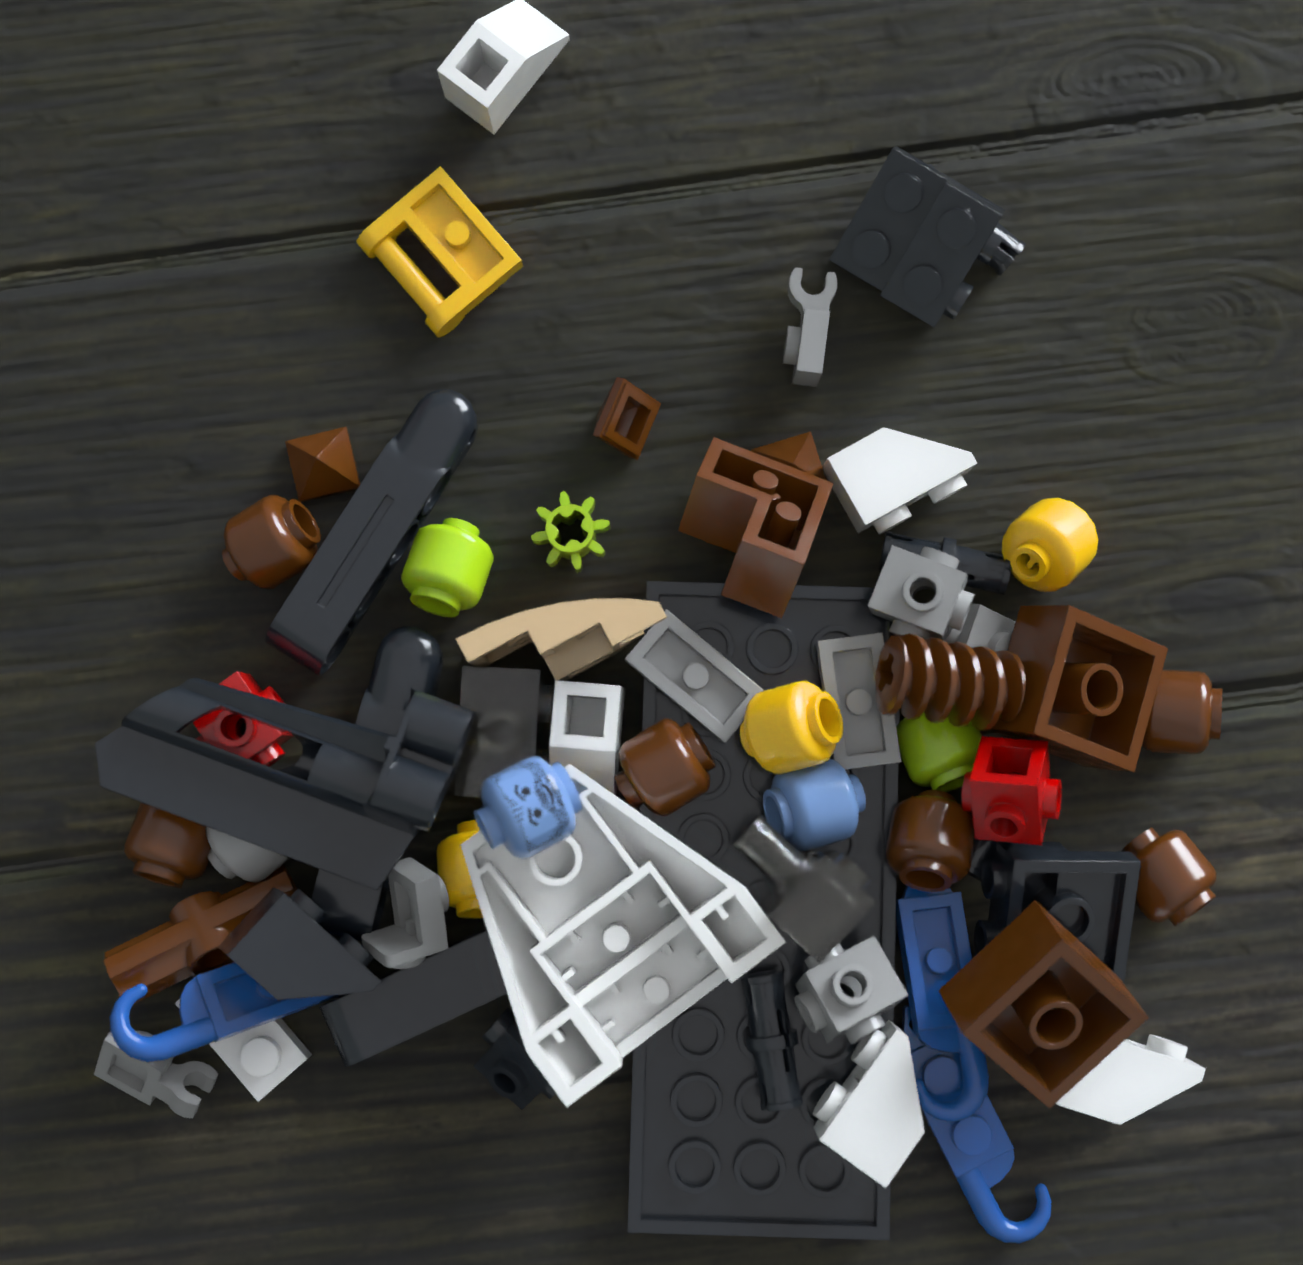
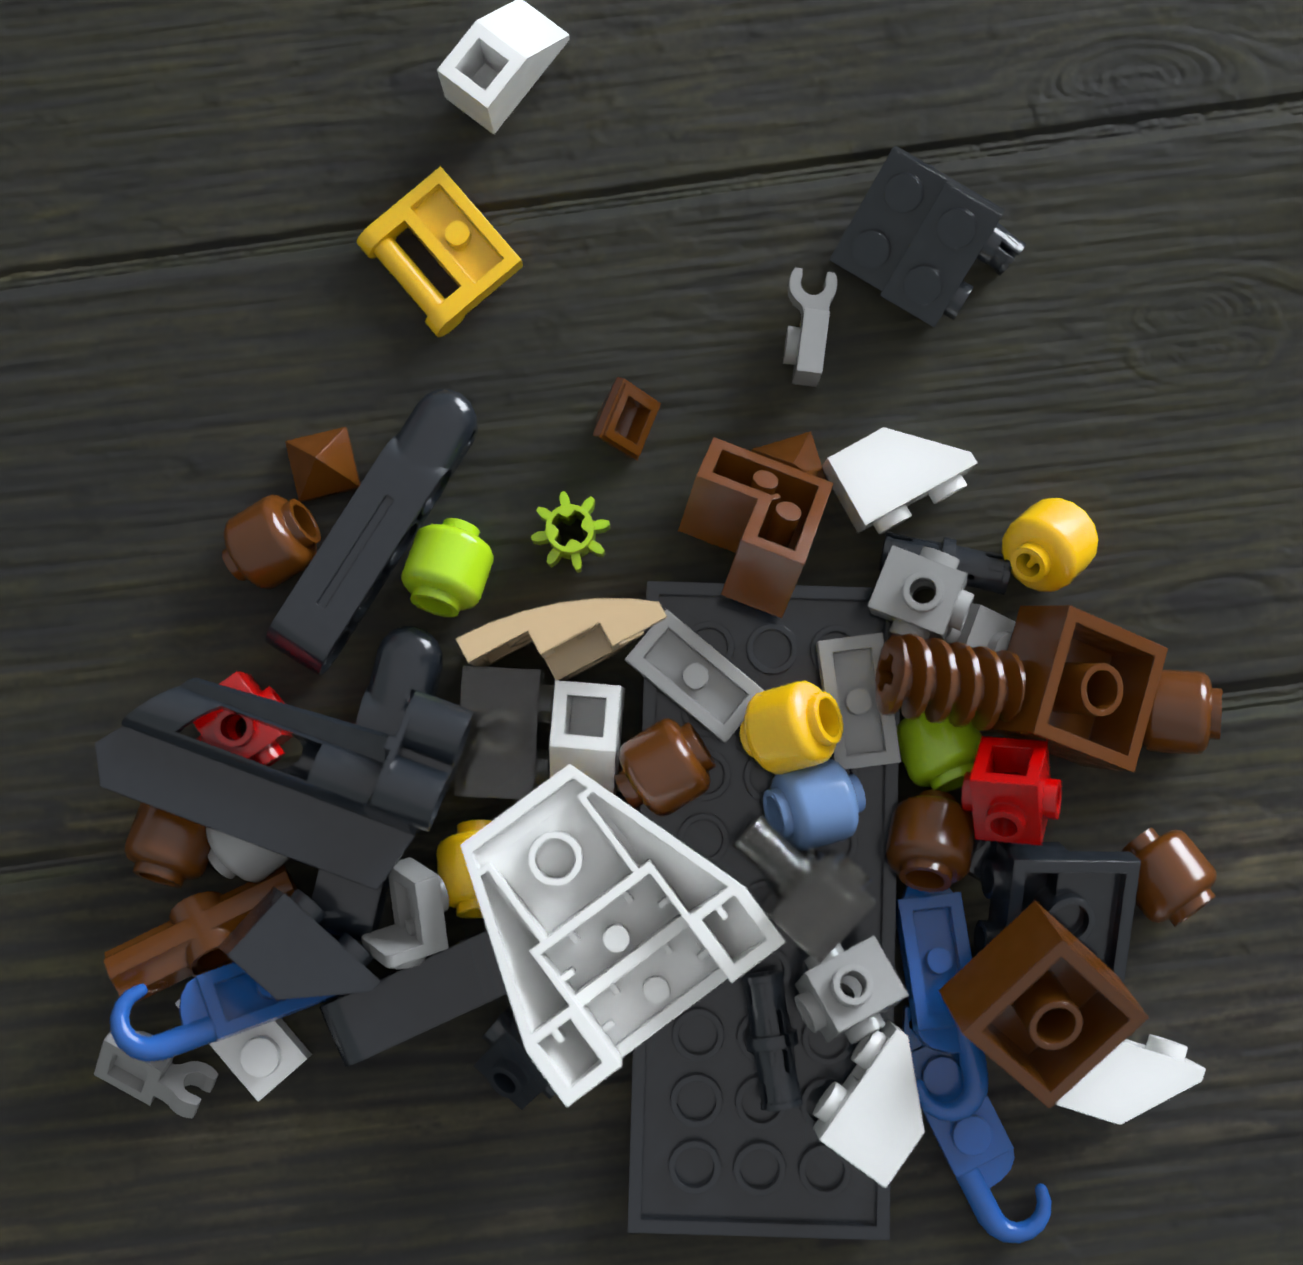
medium blue head [474,757,582,859] -> none

